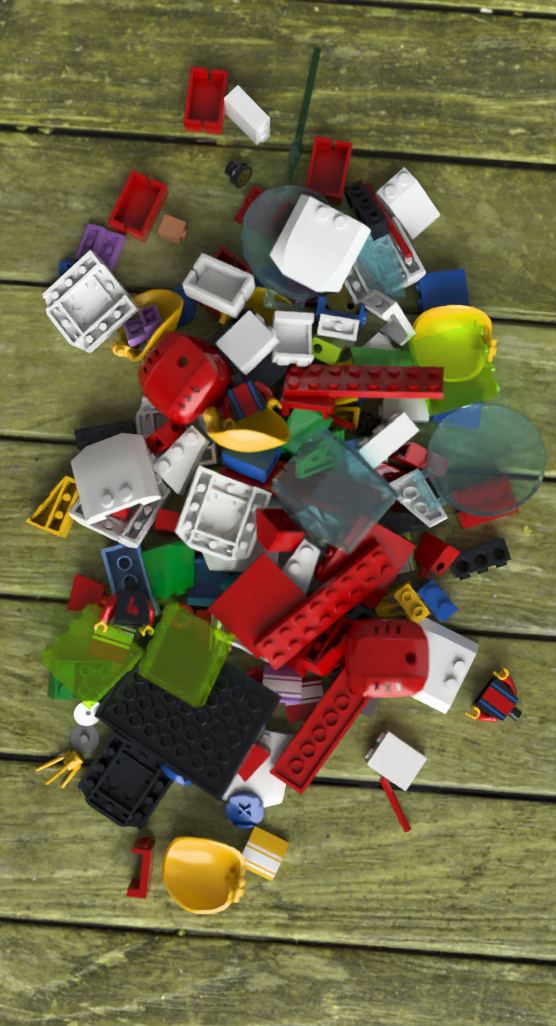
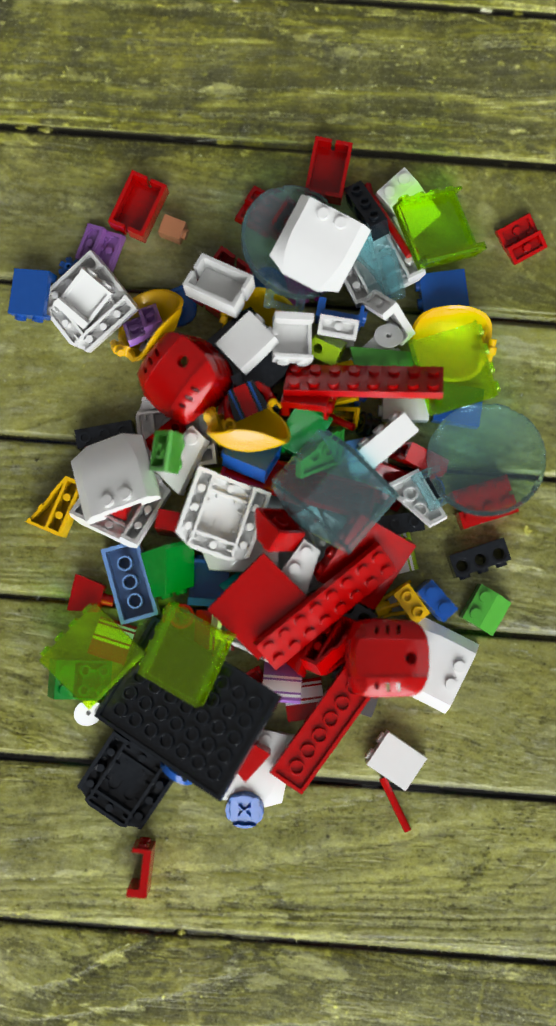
yellow plant [35,750,84,788] -> none
light grey piece [70,725,99,753] -> none
black torso [93,580,155,636] -> none
yellow piece [162,837,246,914] -> none
red piece [183,66,230,135] -> none
white brick [224,85,270,145] -> none
black piece [225,160,253,188] -> none
slope [241,826,290,881] -> none
clear green piece [288,47,321,181] -> none
light yellow plate [324,284,360,315] -> none
red torso [414,531,460,581] -> none
torso [465,665,522,722] -> none
none -> blue panel [8,268,57,323]
none -> white panel [53,267,115,329]
none -> bright green slope [149,430,185,474]
none -> white piece [374,324,403,348]
none -> clear neon green panel [392,186,487,270]
none -> bright green slope [459,584,511,636]
none -> red slope [495,213,548,265]

